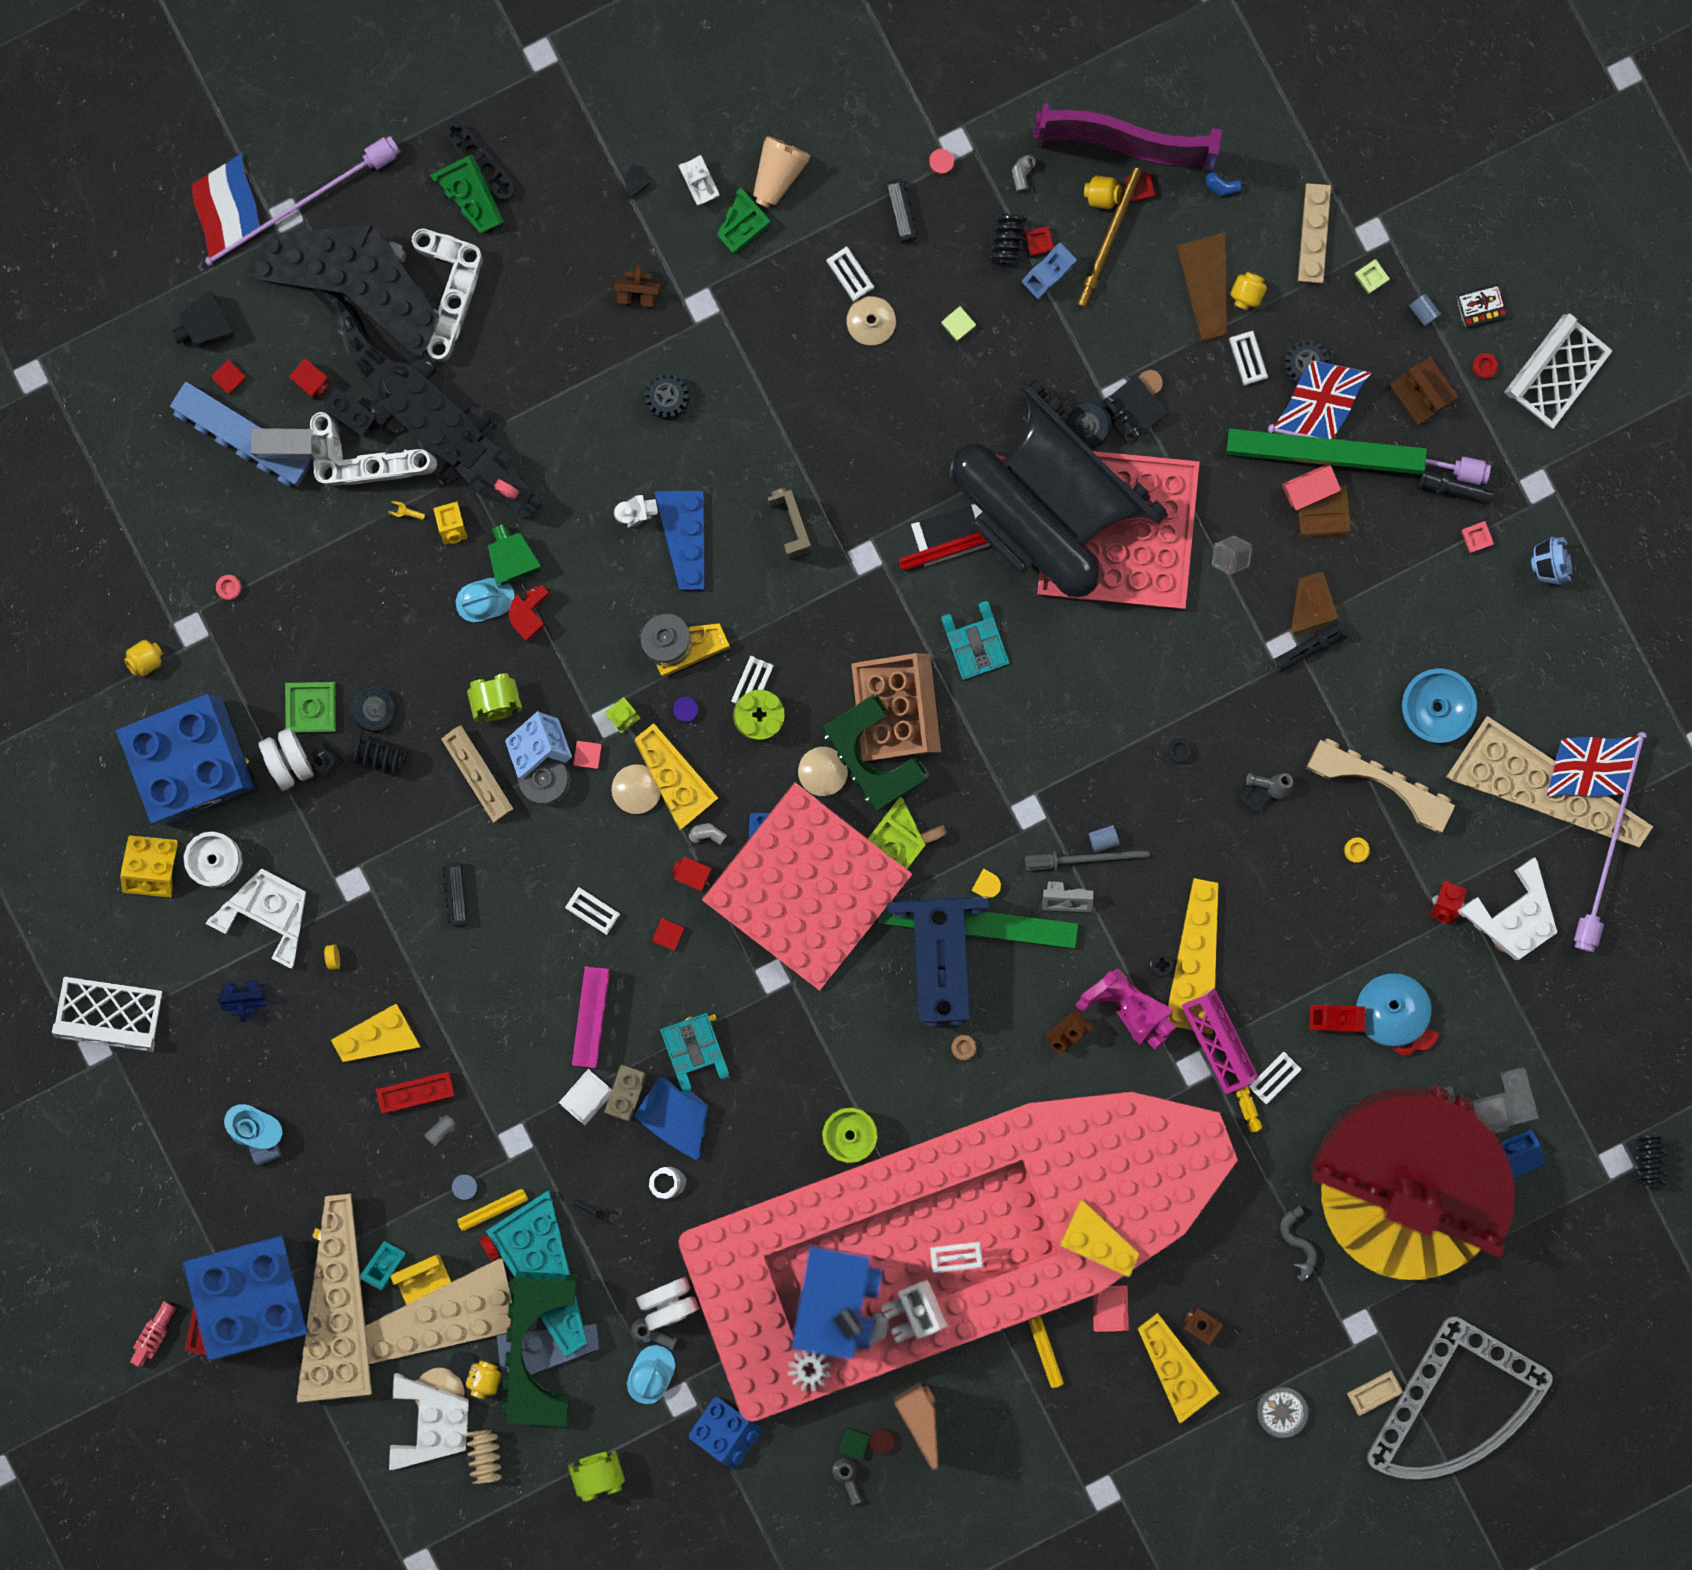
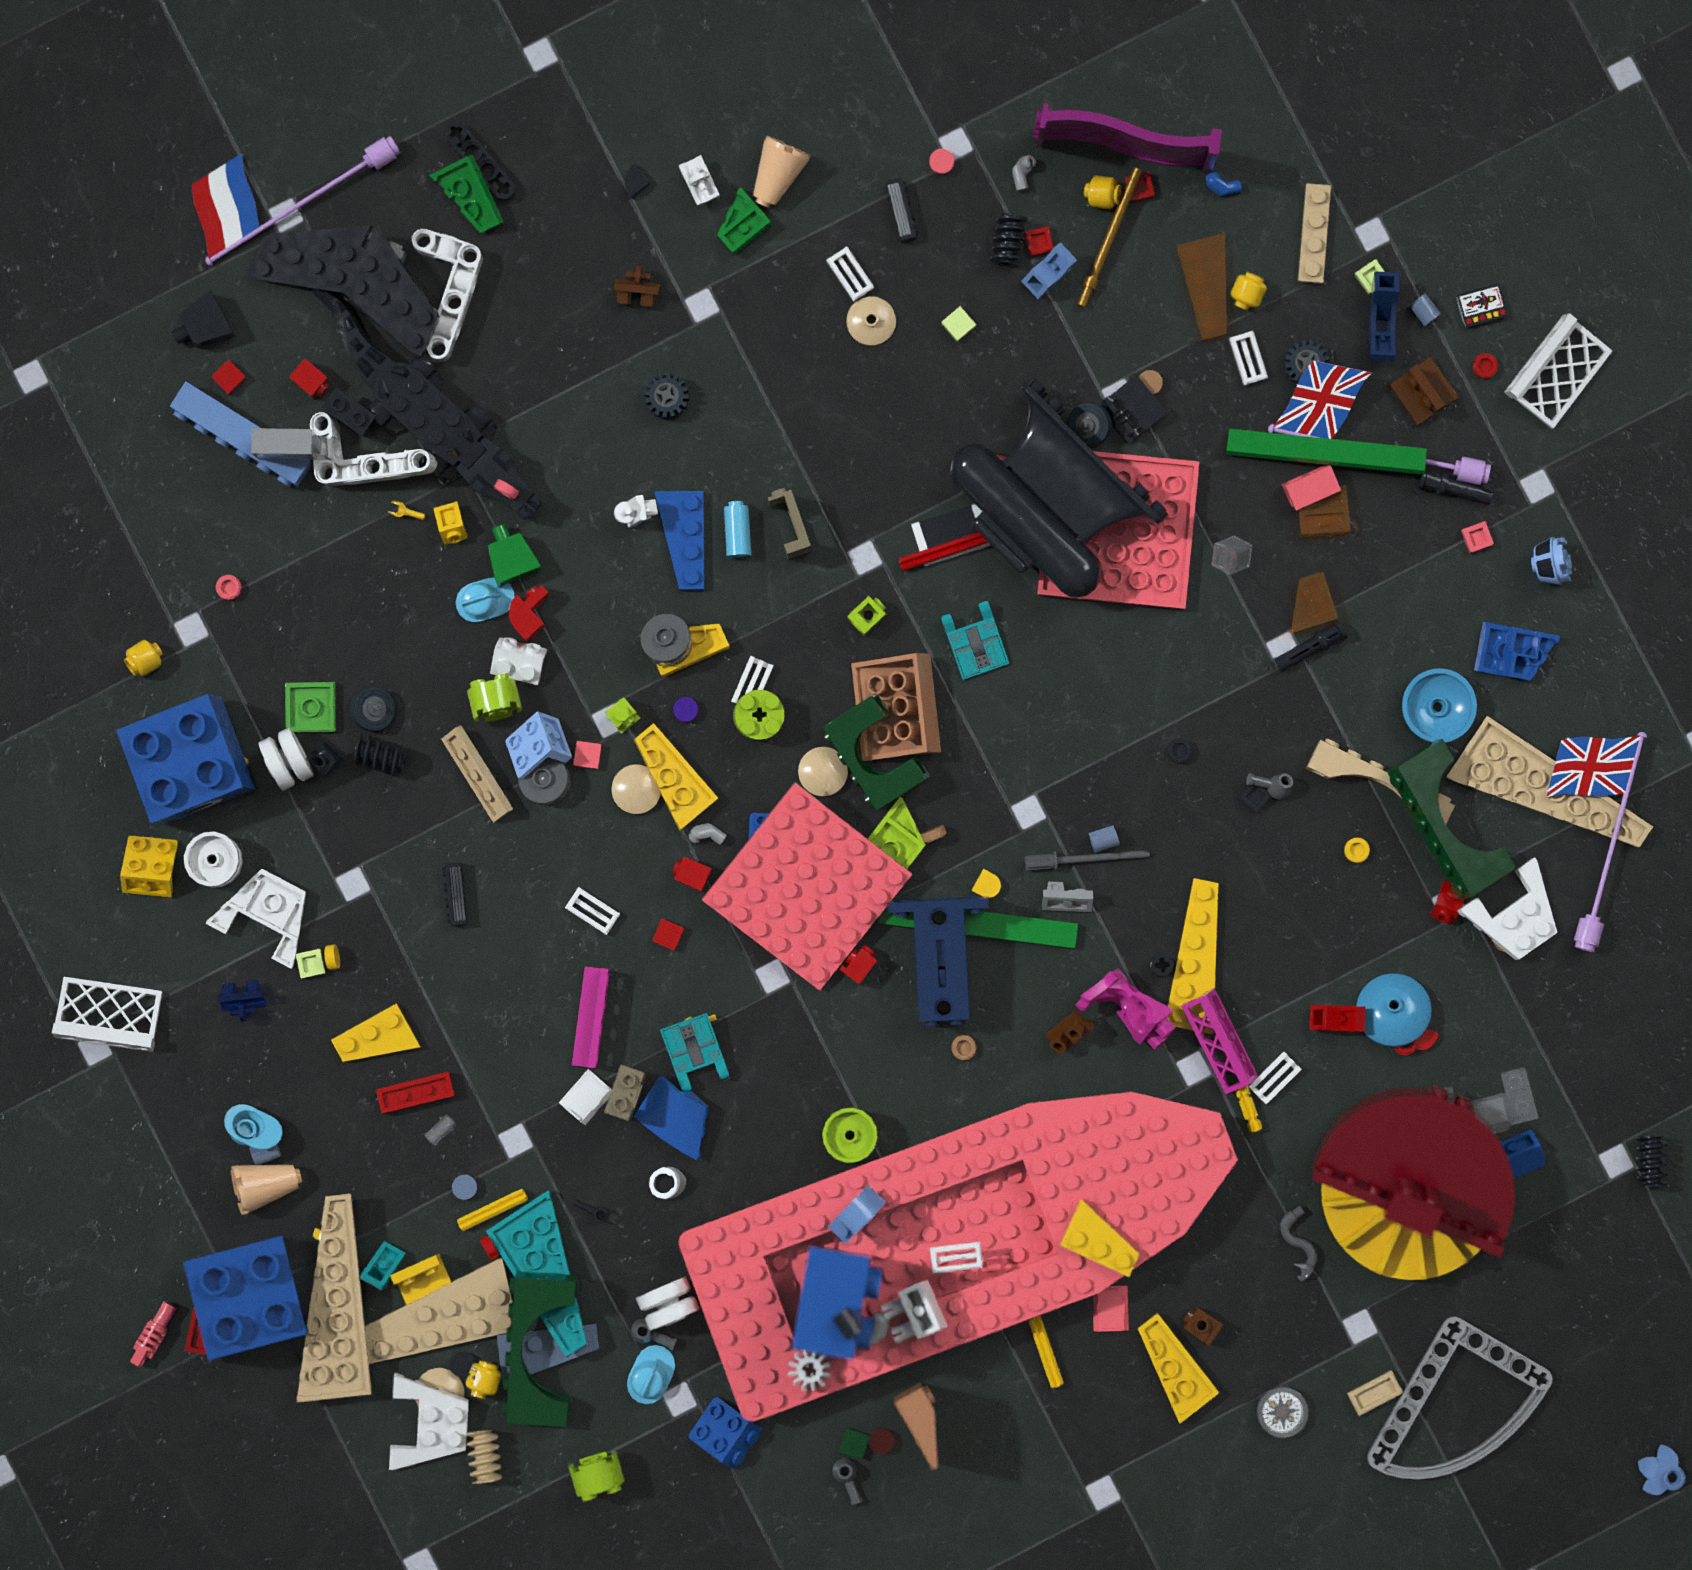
none -> light nougat cone [231,1165,302,1215]
none -> yellowish green tile [296,949,326,979]
none -> white bracket [490,637,547,685]
none -> medium azure brick [724,501,751,557]
none -> medium blue brick [828,1185,886,1244]
none -> red brick [839,945,877,985]
none -> lime brick [847,596,886,636]
none -> dark blue arch [1368,271,1399,362]
none -> dark green arch [1386,739,1516,900]
none -> blue slope [1474,622,1560,681]
none -> medium blue plate [1638,1445,1685,1495]

